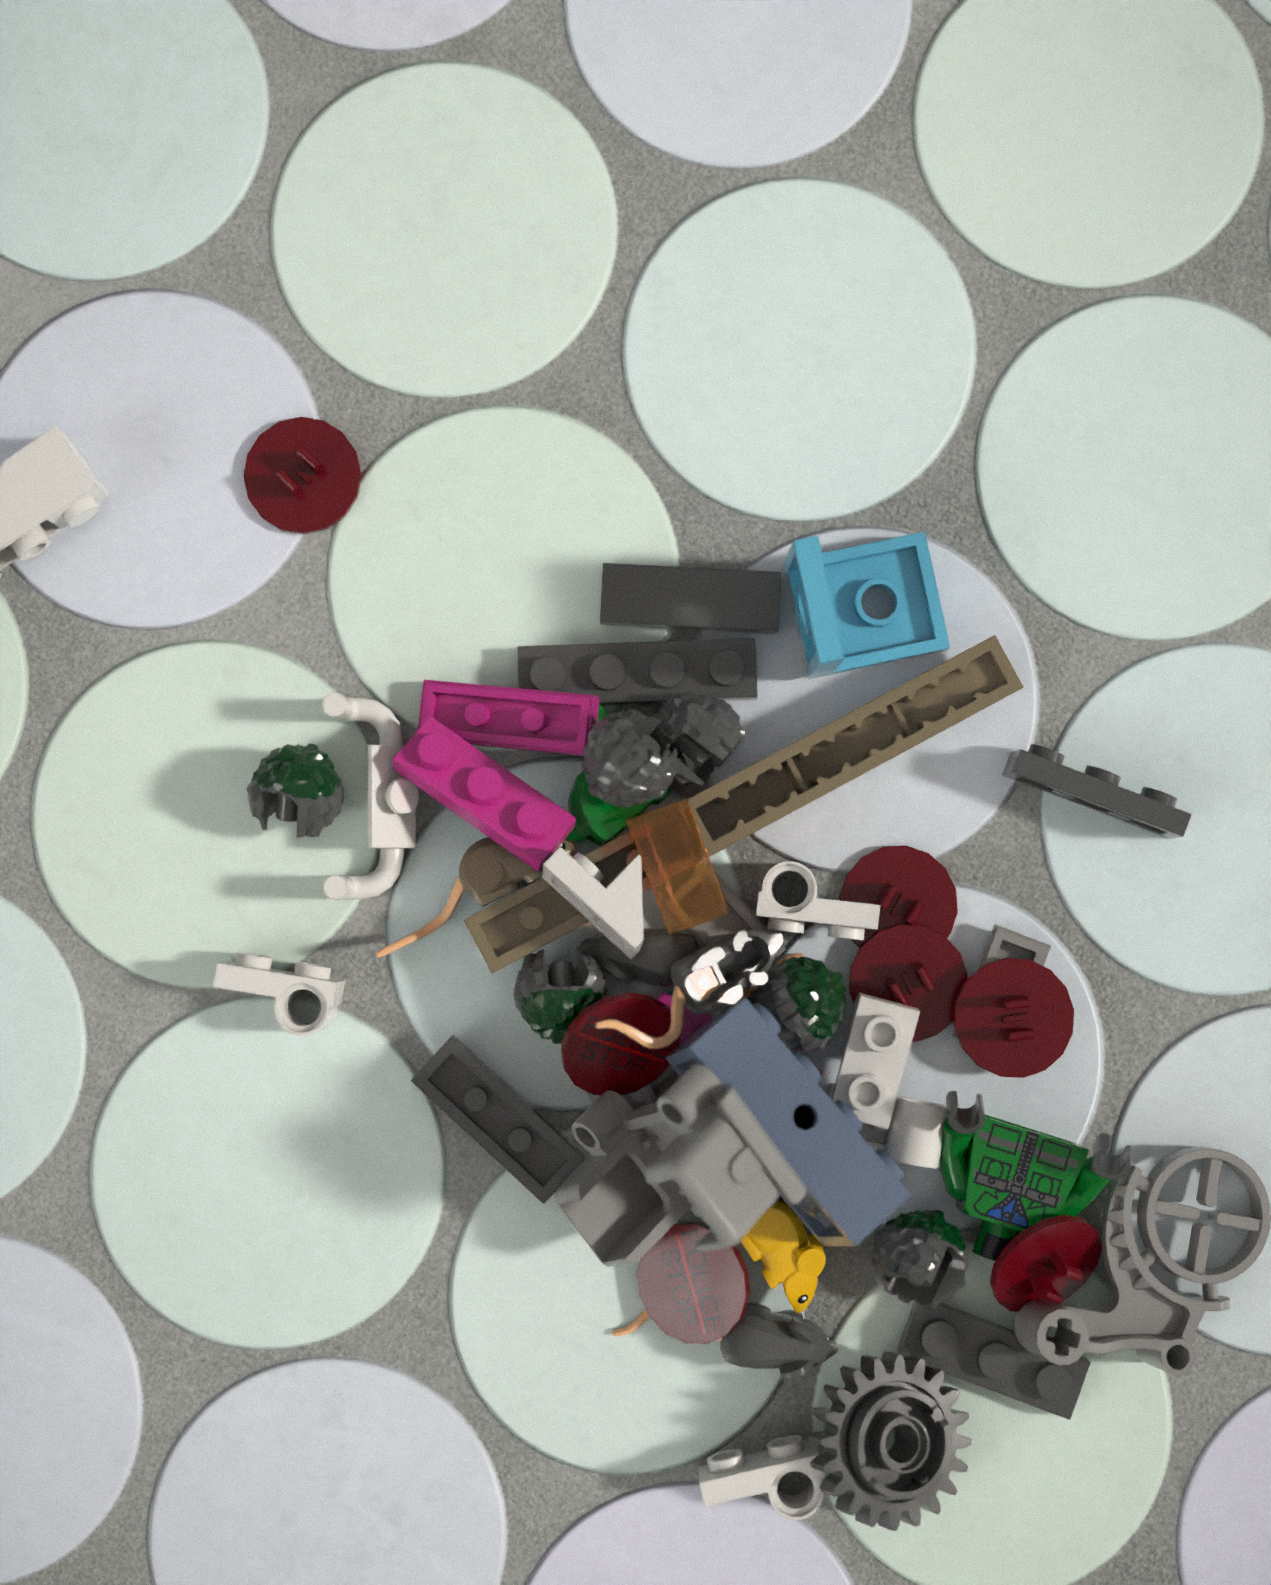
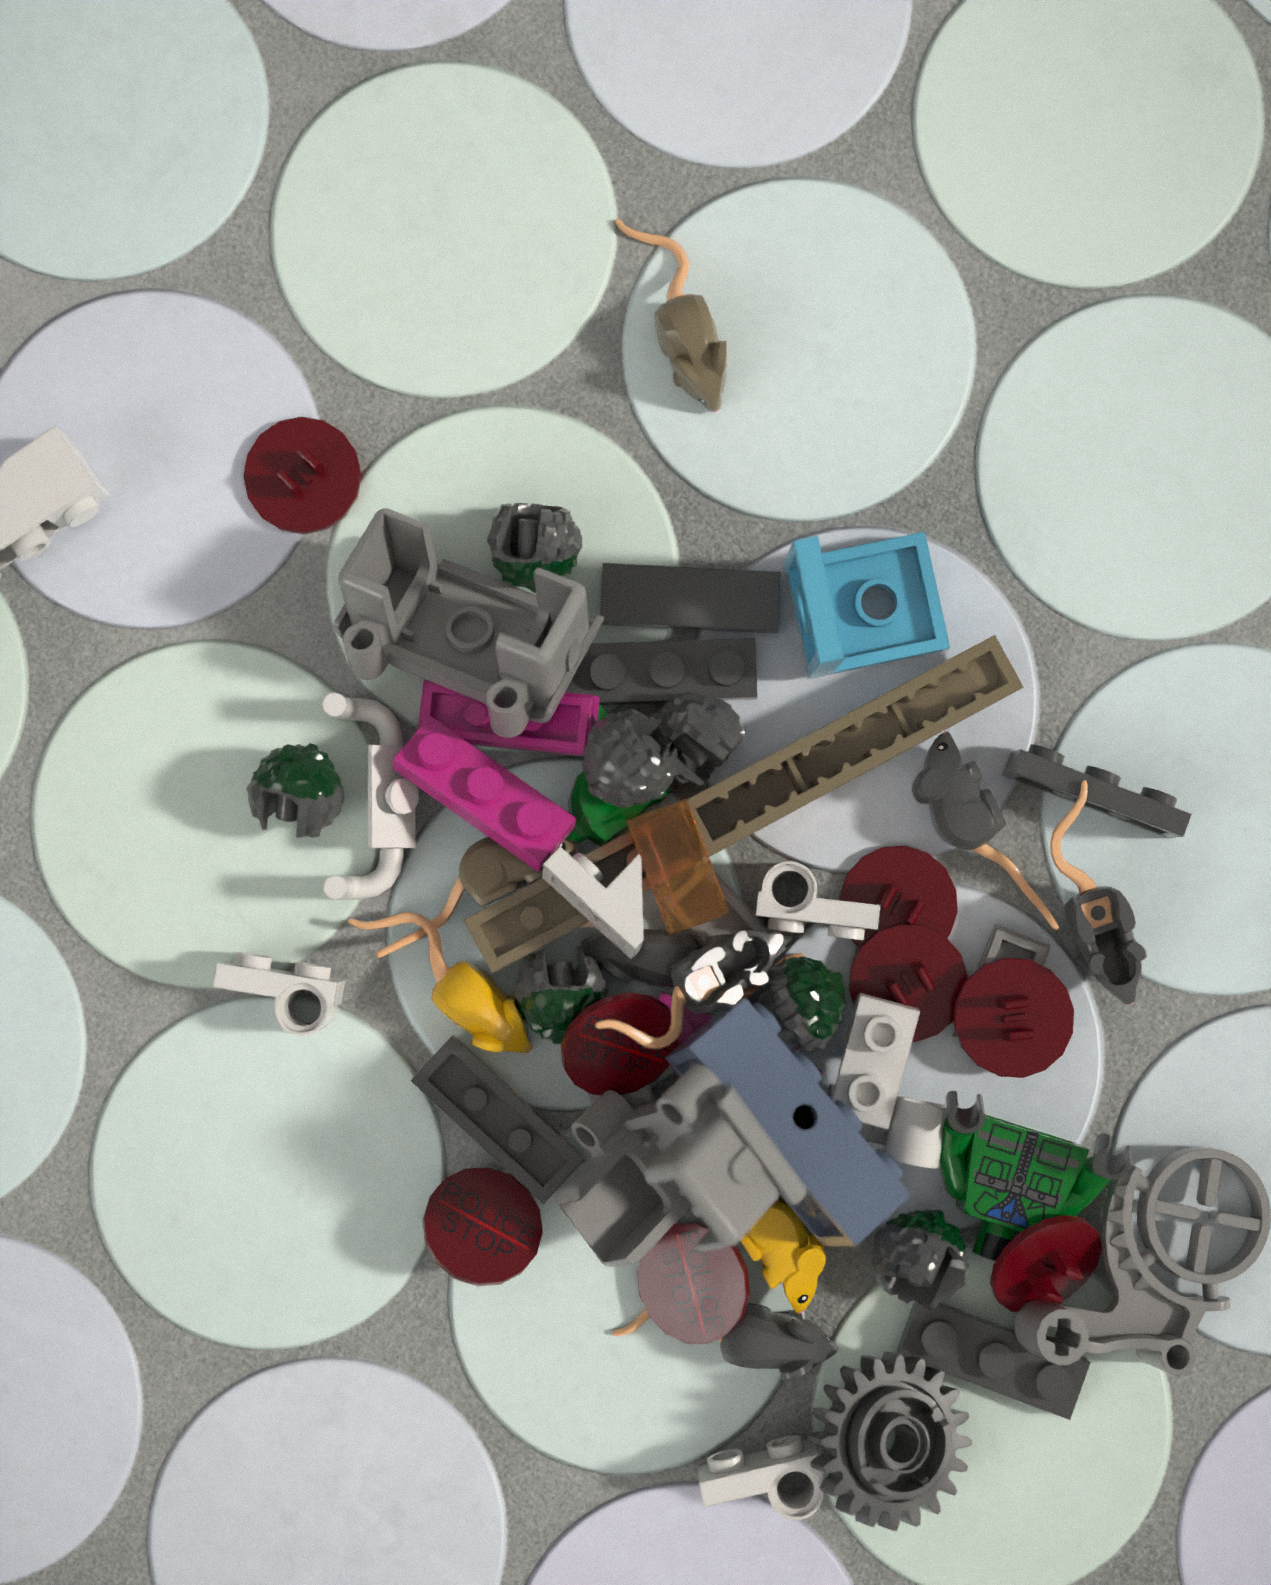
none -> light grey container [333,508,604,738]
none -> yellow animal [348,912,533,1054]
none -> dark red piece [422,1167,543,1286]
none -> dark grey piece [487,503,582,593]
none -> dark tan animal [615,219,727,413]
none -> dark grey animal [912,731,1059,930]
none -> dark grey animal [1050,780,1147,1005]

